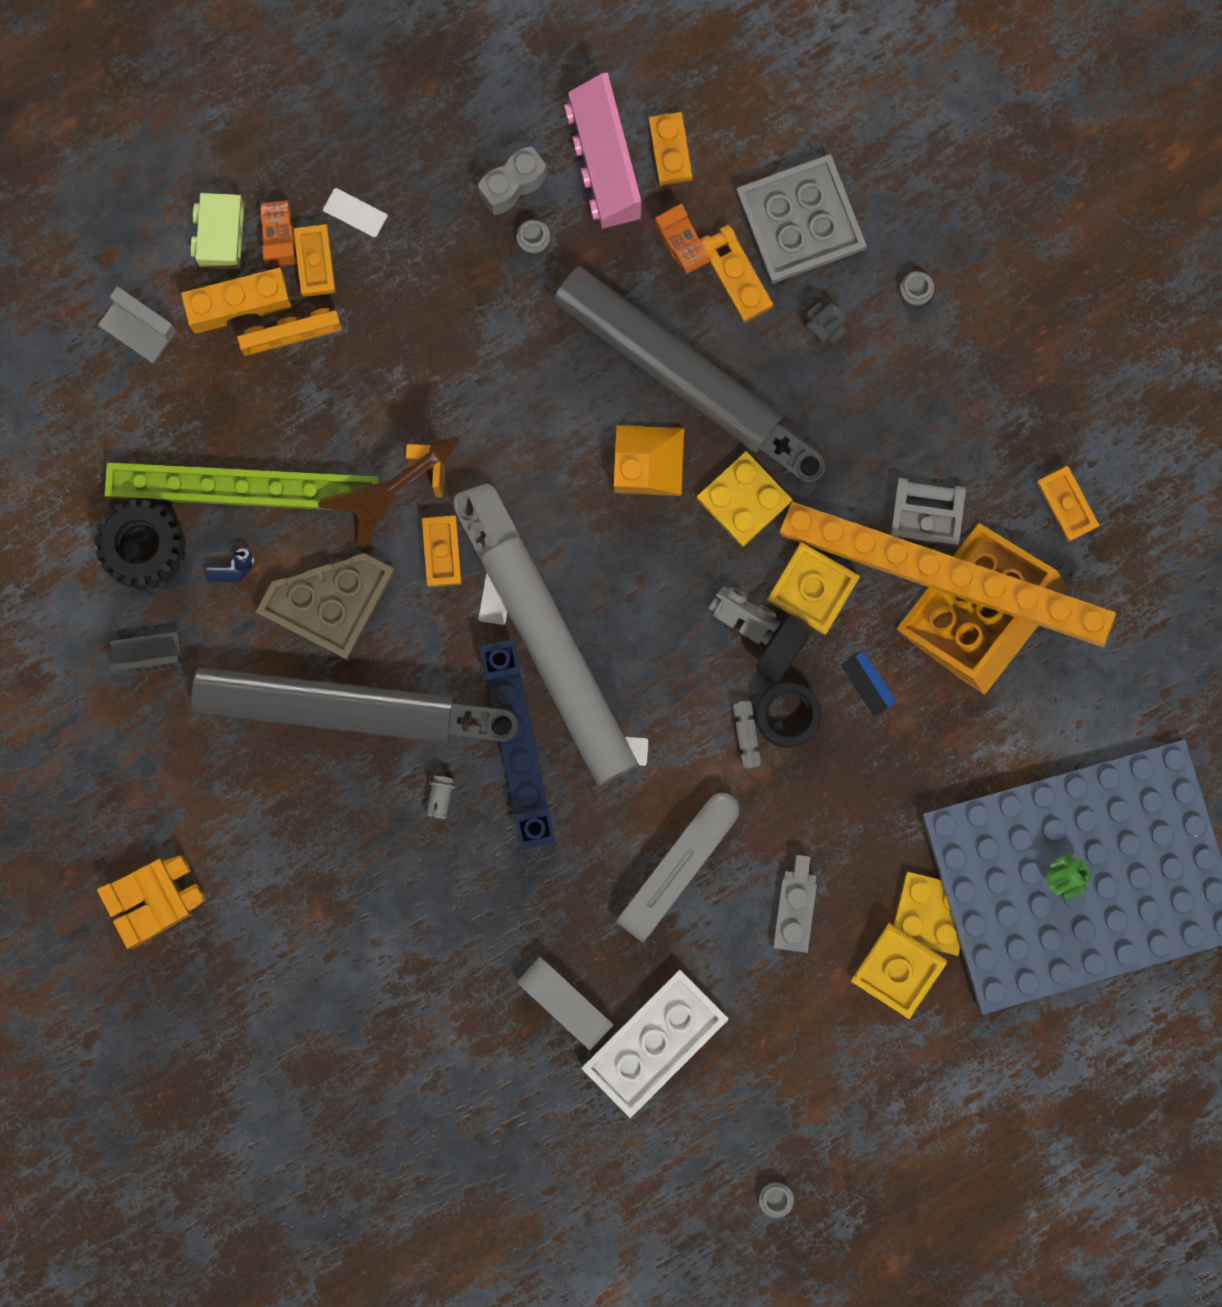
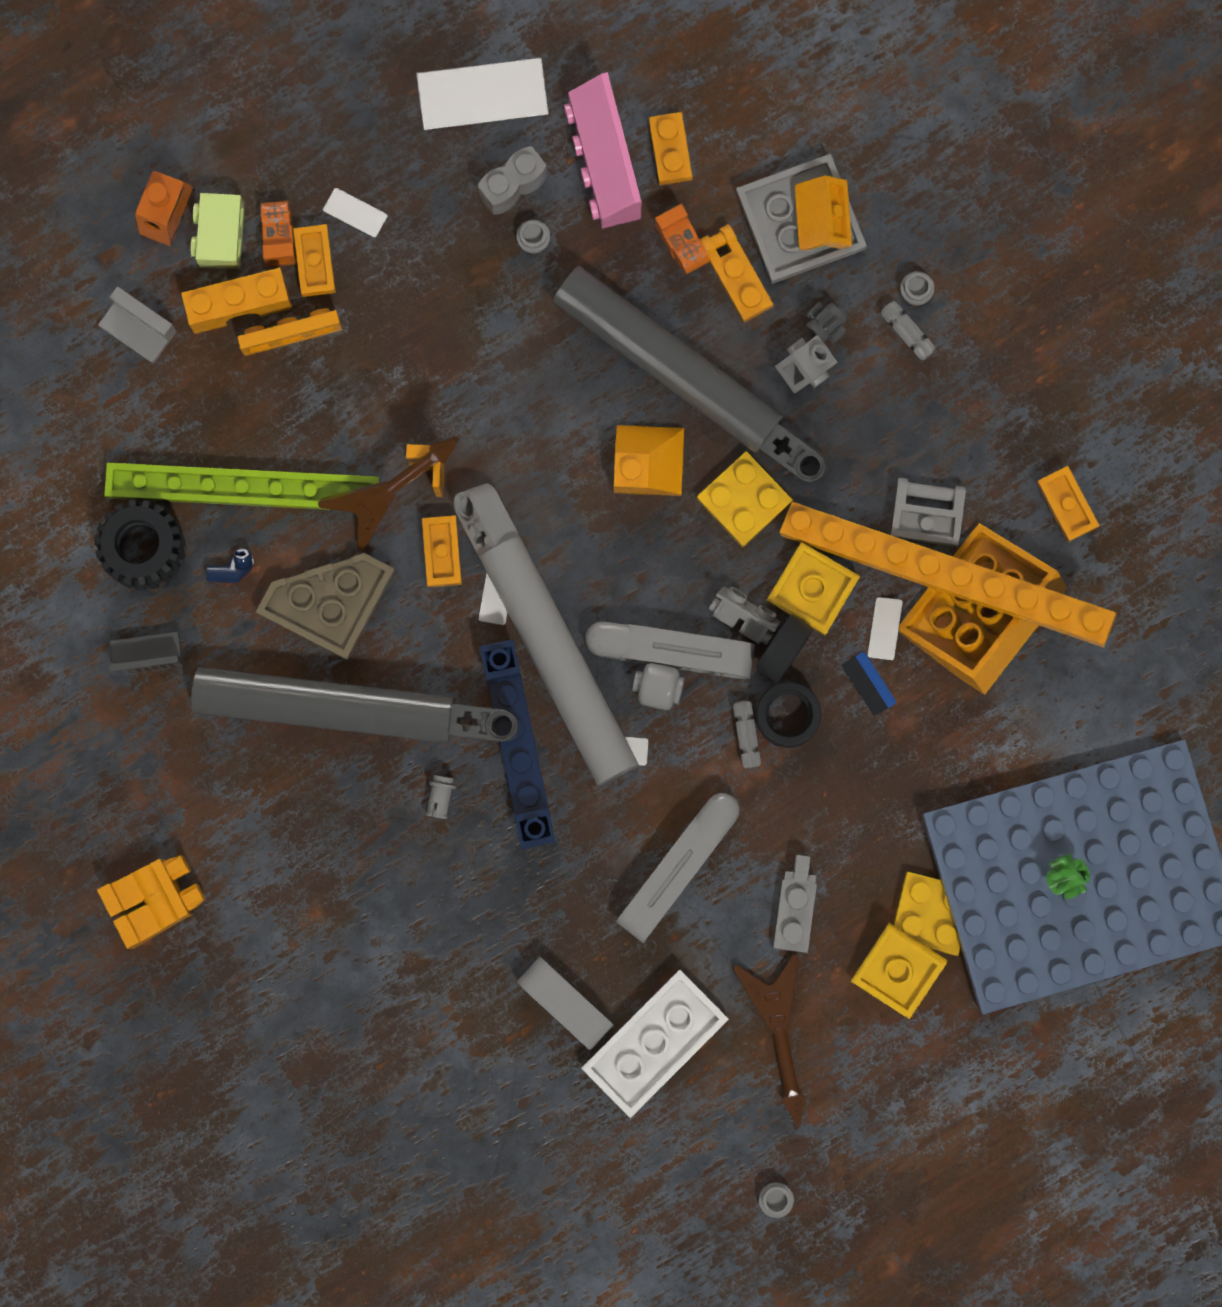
none -> orange torso [135,170,195,246]
none -> white sticker [417,58,548,130]
none -> light grey piece [585,621,755,679]
none -> light grey head [632,662,685,710]
none -> reddish brown piece [733,954,804,1124]
none -> light grey brick [775,335,837,394]
none -> light orange panel [795,175,852,251]
none -> white sticker [868,597,903,660]
none -> light grey axle [881,301,935,360]

